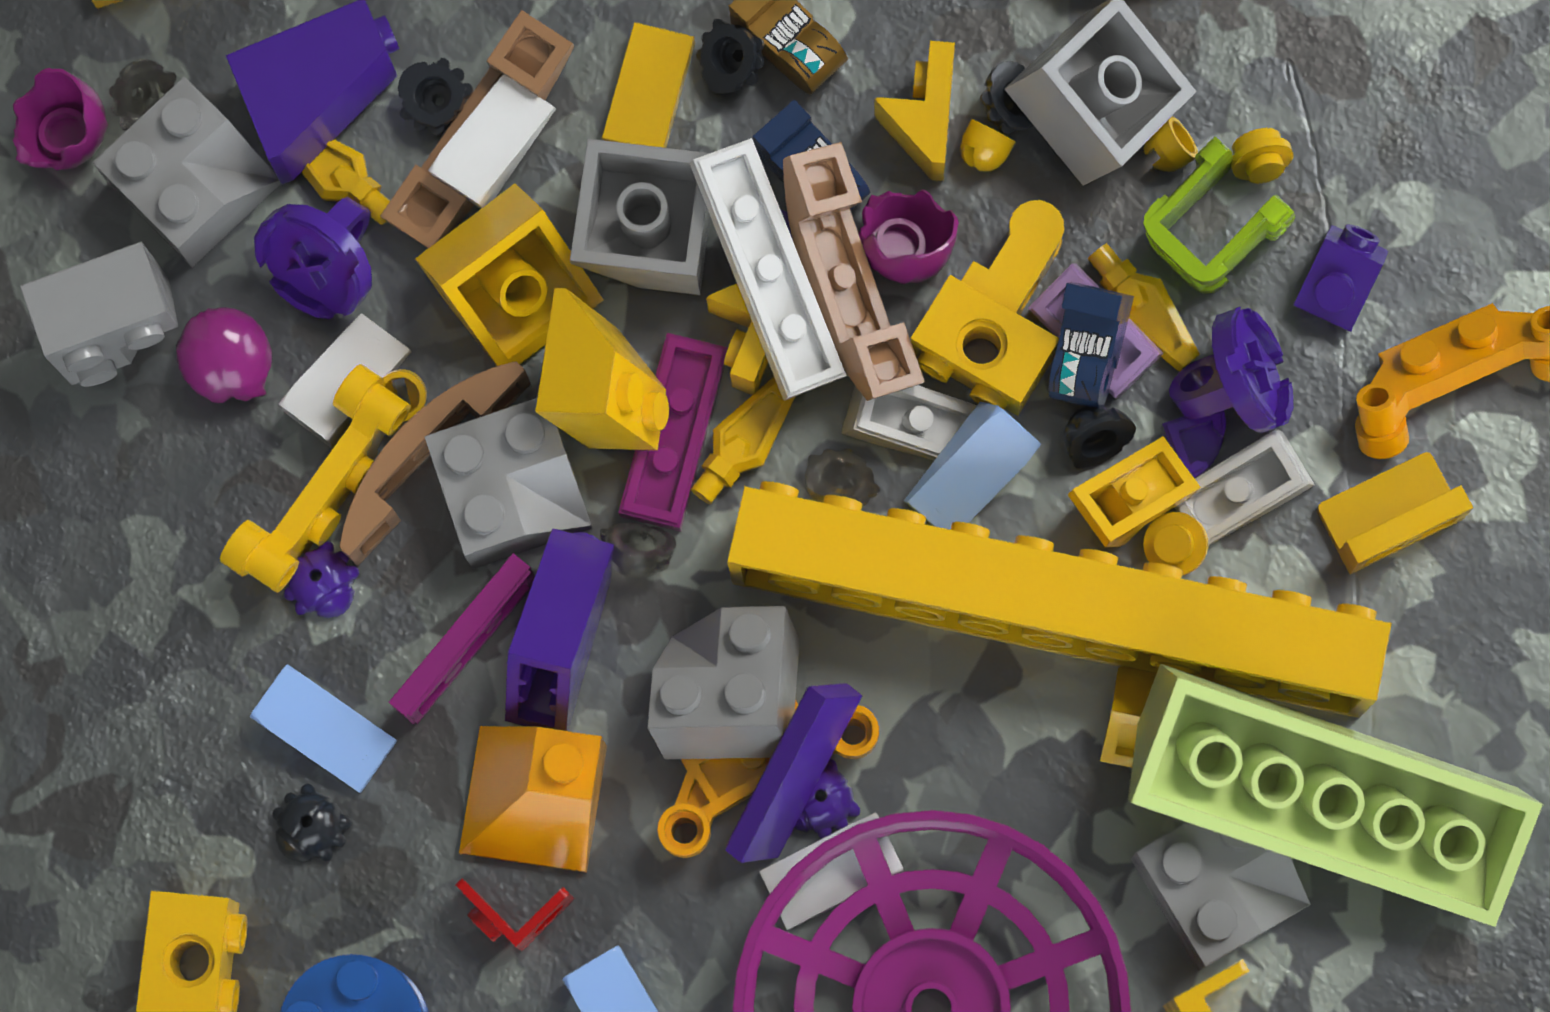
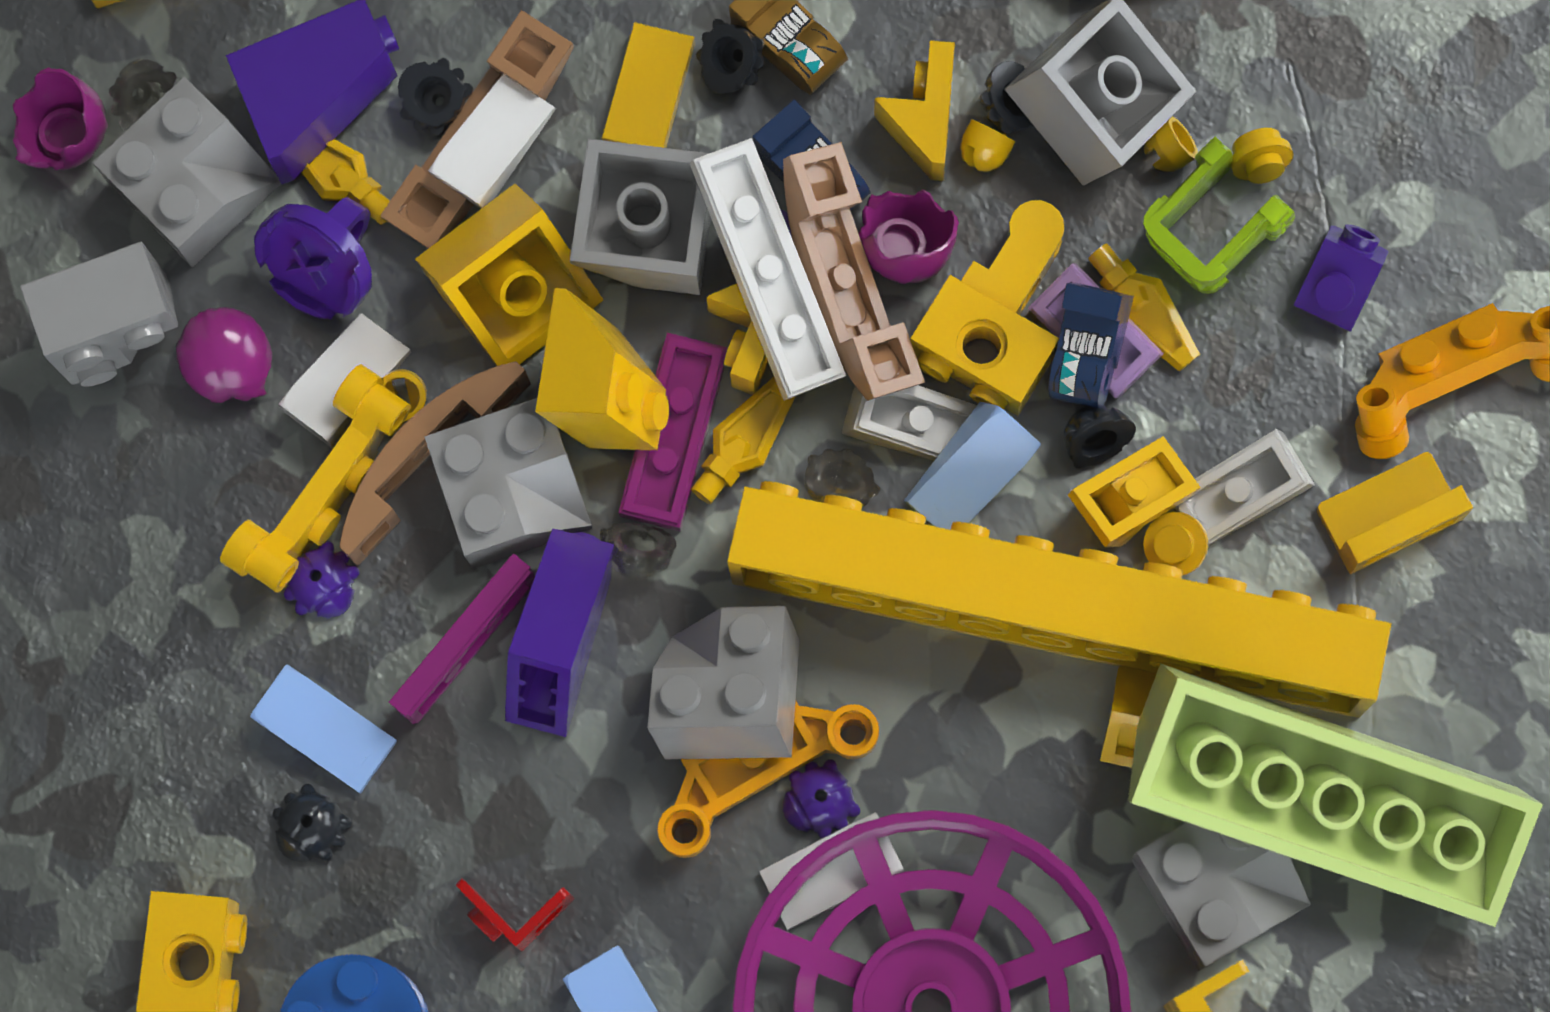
light orange slope [459,726,607,873] -> none
dark purple tile [725,683,863,863] -> none
dark purple tile [1160,410,1226,479] -> none
dark purple tile [1169,306,1294,433] -> none

